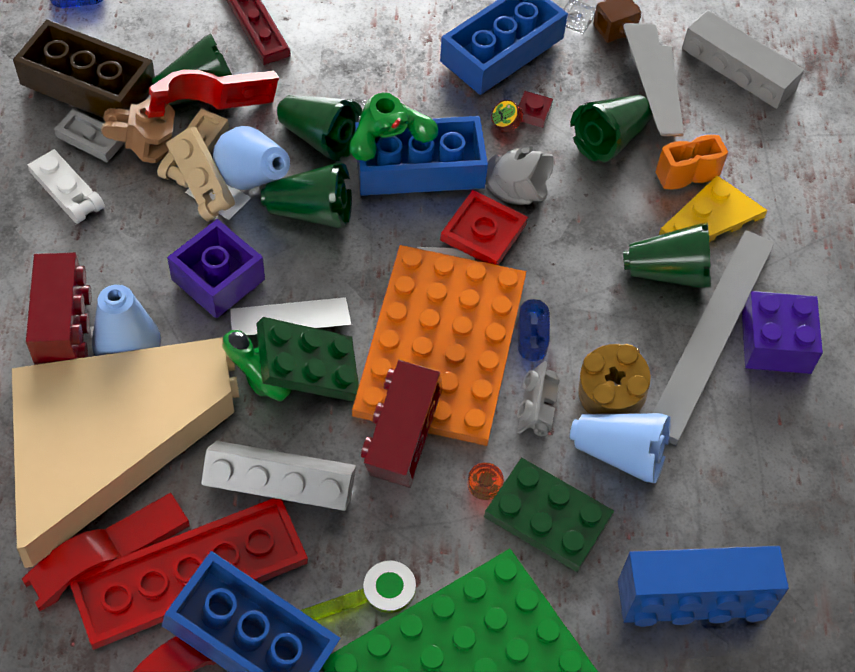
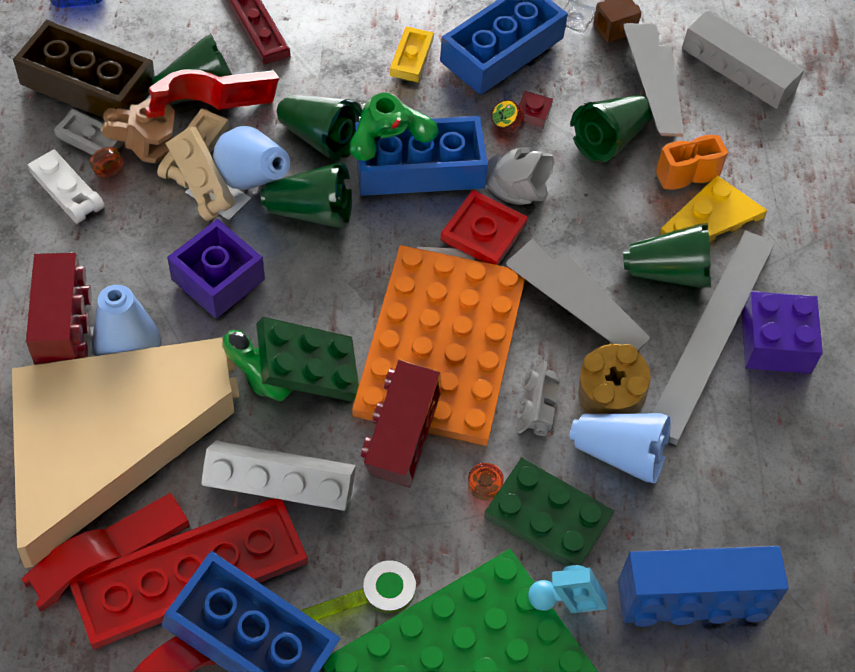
white sticker [230,297,351,335] -> none
clear blue beam [518,299,550,361] -> none
none -> clear red tile [89,147,124,178]
none -> yellow plate [390,26,434,83]
none -> light grey wedge [507,238,651,351]
none -> medium azure plate [528,565,607,613]

